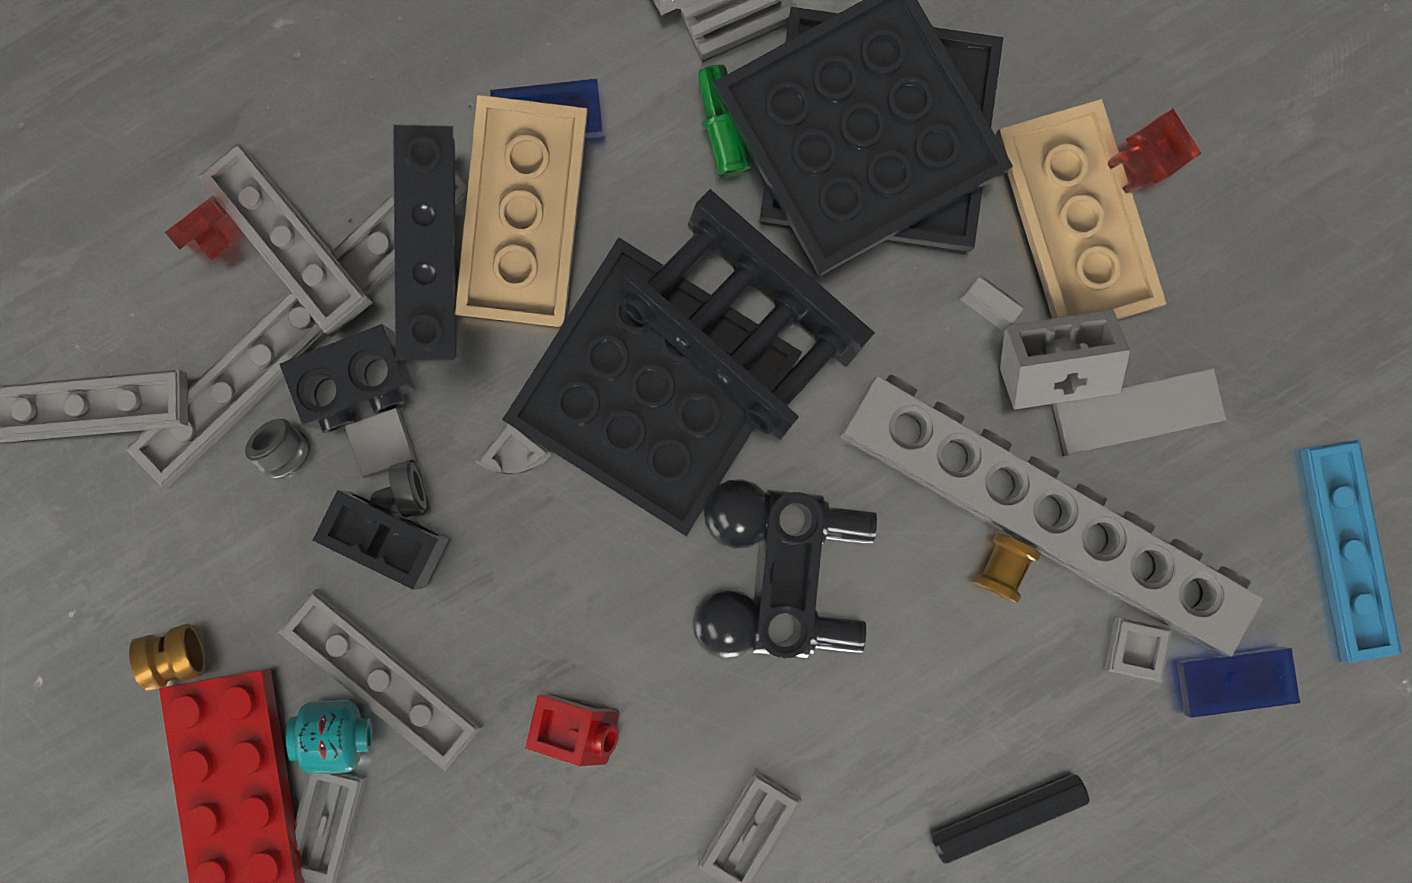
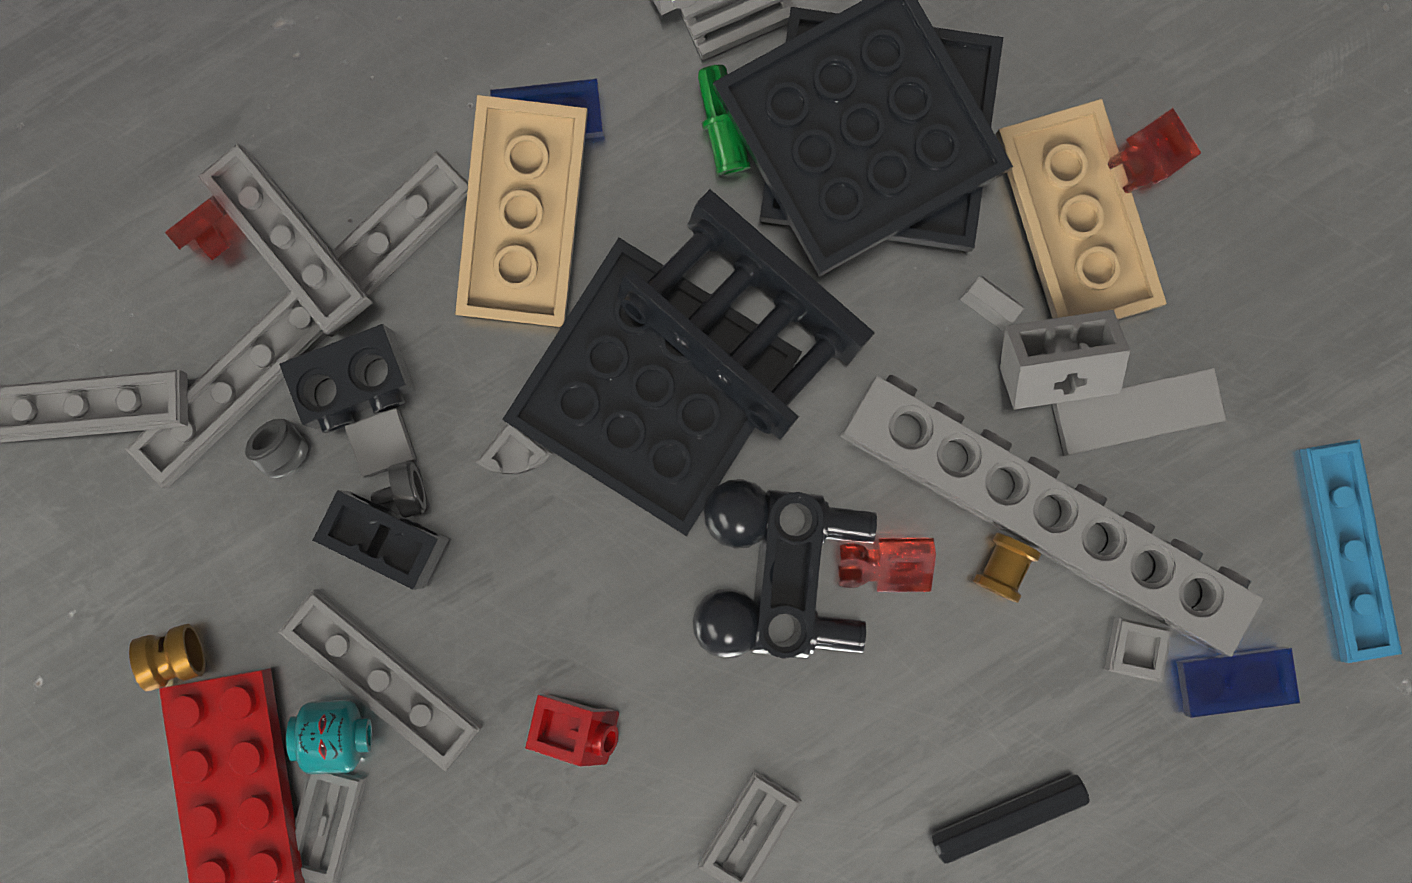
black fence [393,125,456,361] -> none
none -> clear red plate [838,538,936,592]

